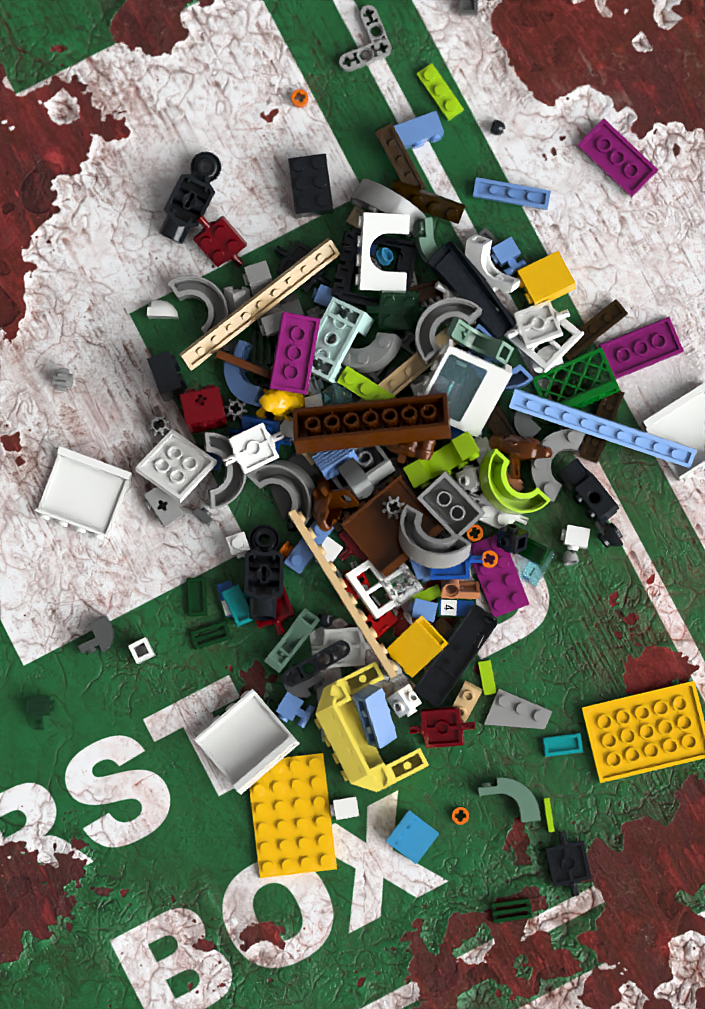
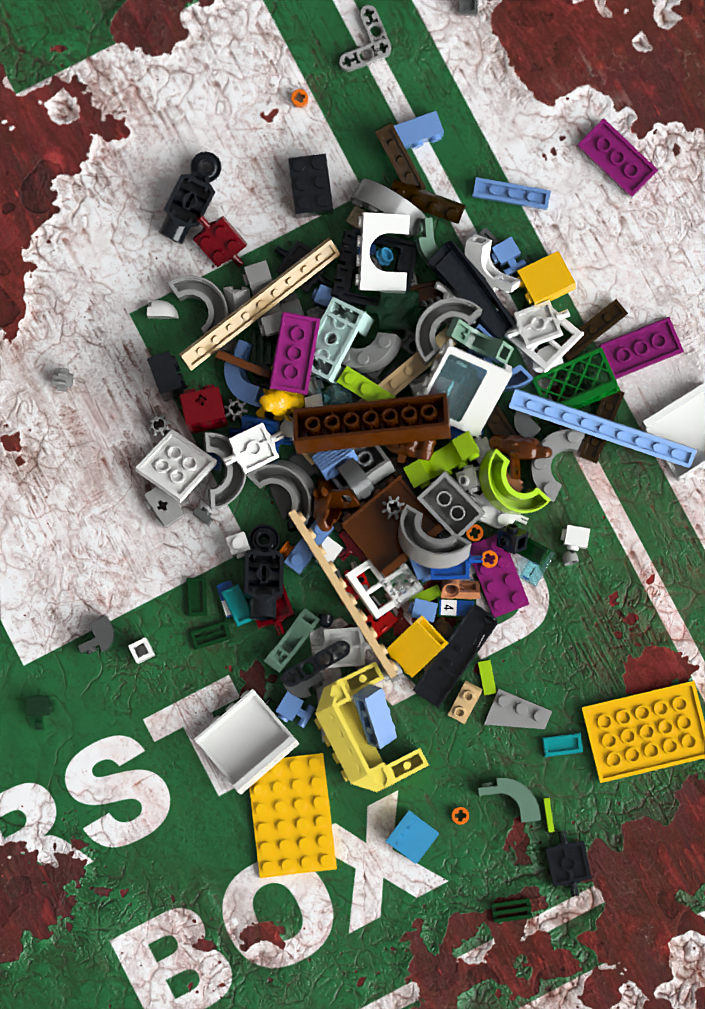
white panel [35,446,133,540] -> none
white brick [330,797,359,820] -> none
white brick [387,684,422,718] -> none
dark red plate [409,706,476,748] -> none
lime plate [416,63,464,121] -> none
black hinge [490,119,506,135] -> none
black brick [556,458,623,548] -> none

